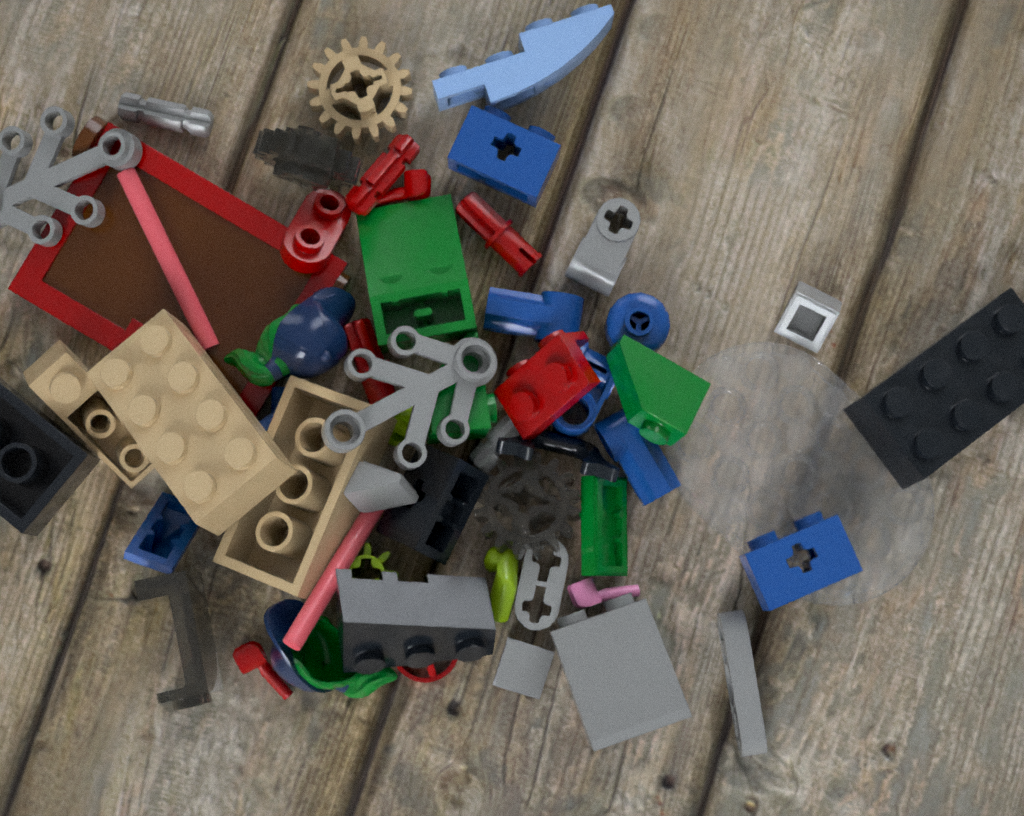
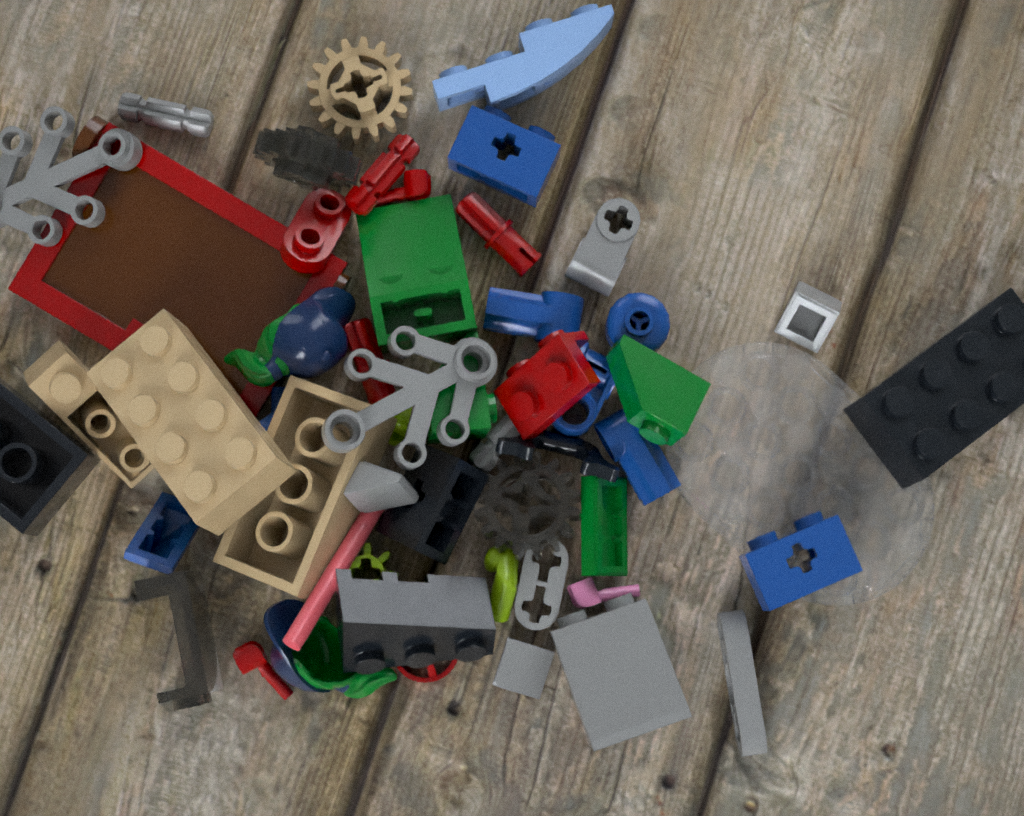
coral bar [116,168,220,351] -> none

